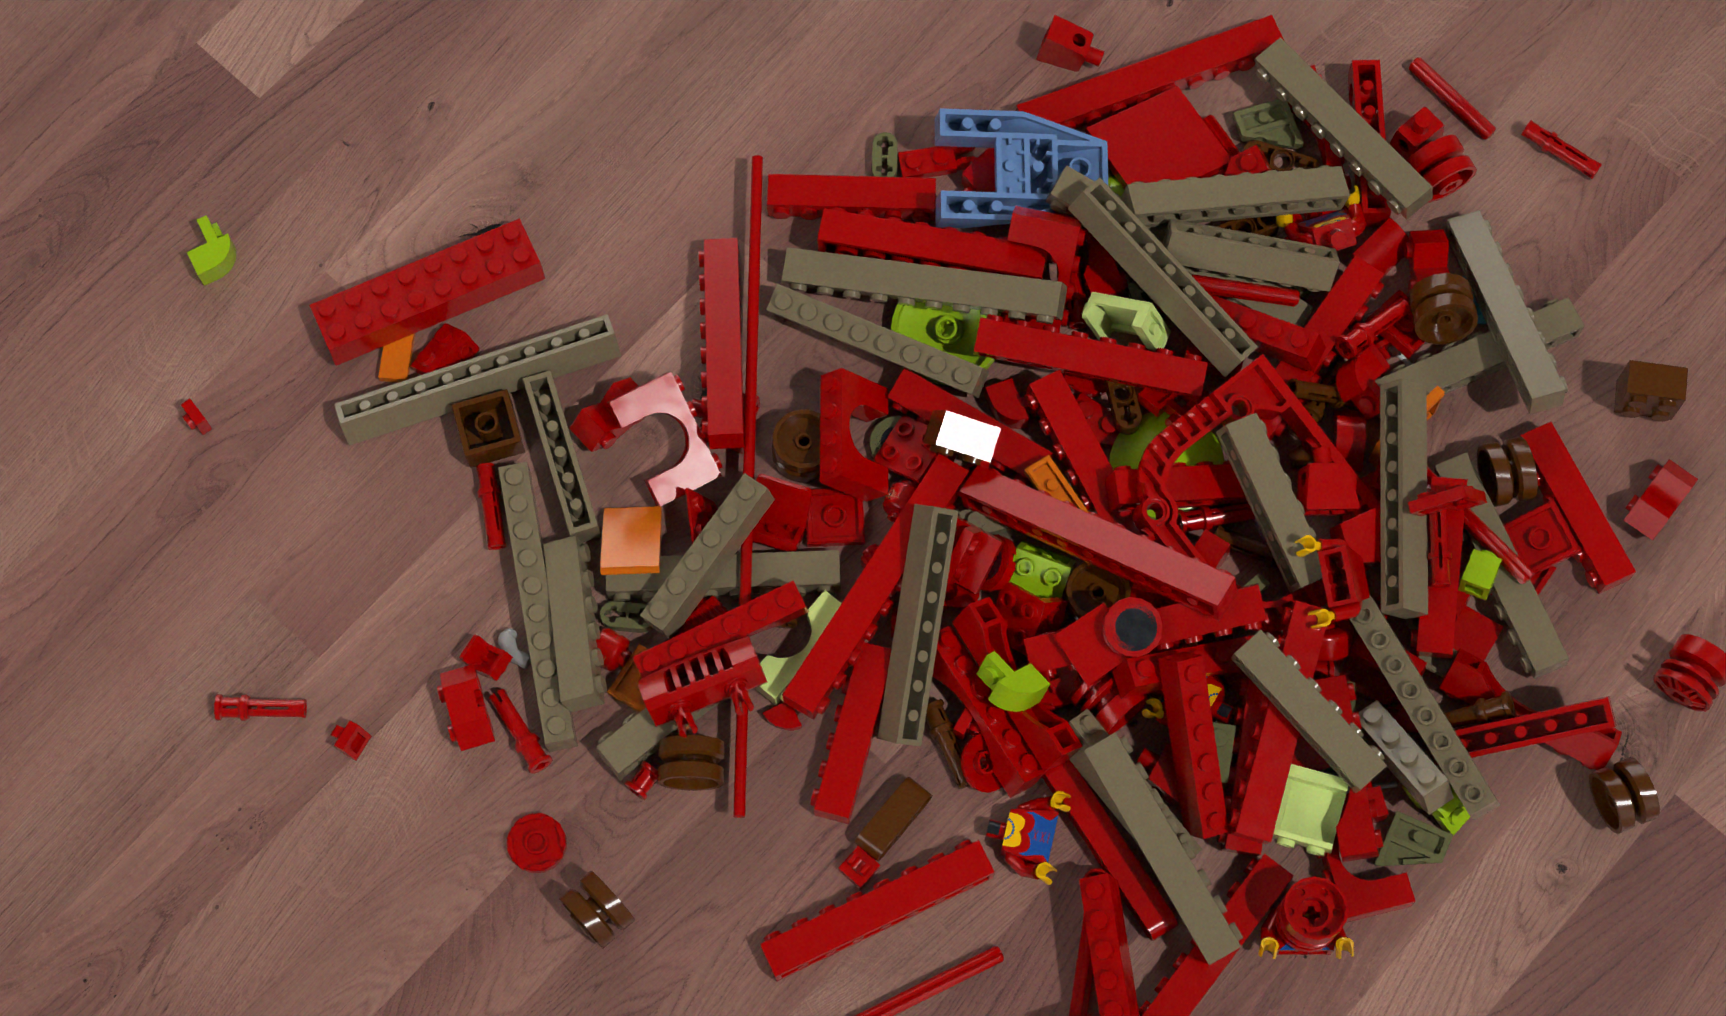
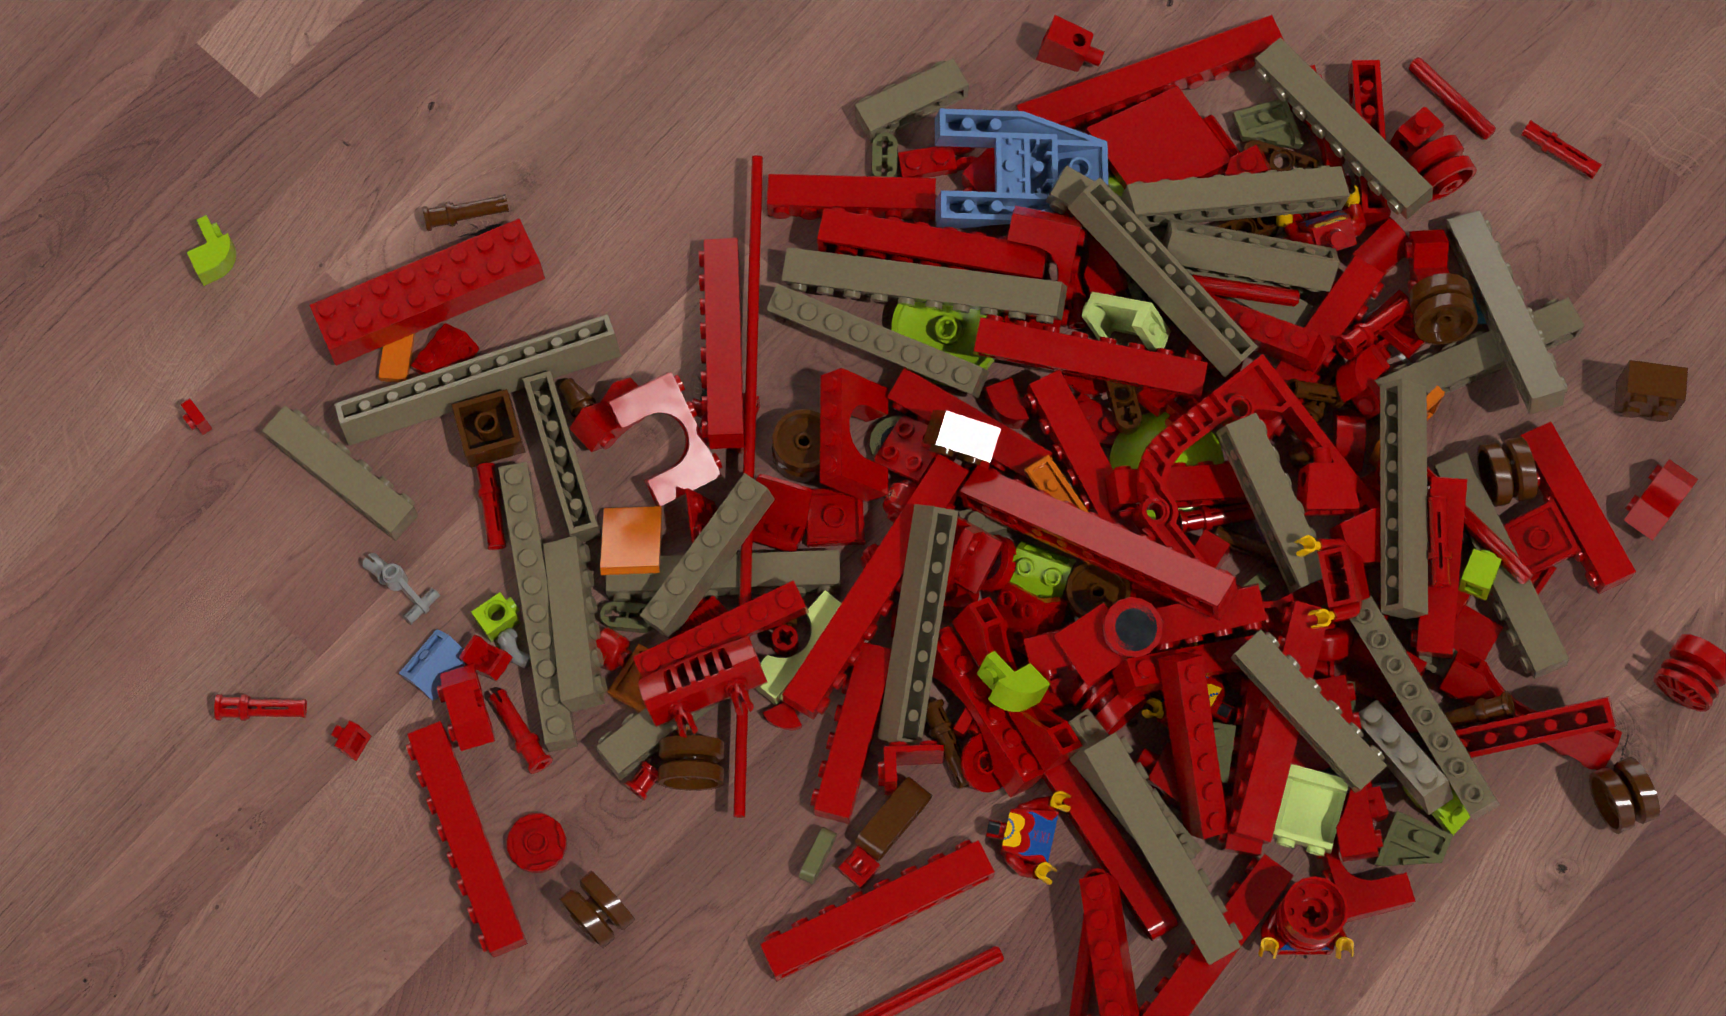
red plate [1408,483,1487,516] -> none
none -> dark tan brick [262,405,418,541]
none -> light grey pin [363,553,440,625]
none -> medium blue panel [399,629,465,700]
none -> red brick [406,721,528,958]
none -> reddish brown pin [422,194,509,231]
none -> lime brick [471,592,520,642]
none -> reddish brown cone [559,378,596,417]
none -> red bush [772,625,799,658]
none -> olive beam [799,827,837,884]
none -> dark tan brick [855,58,969,143]
none -> red bracket [878,740,944,795]

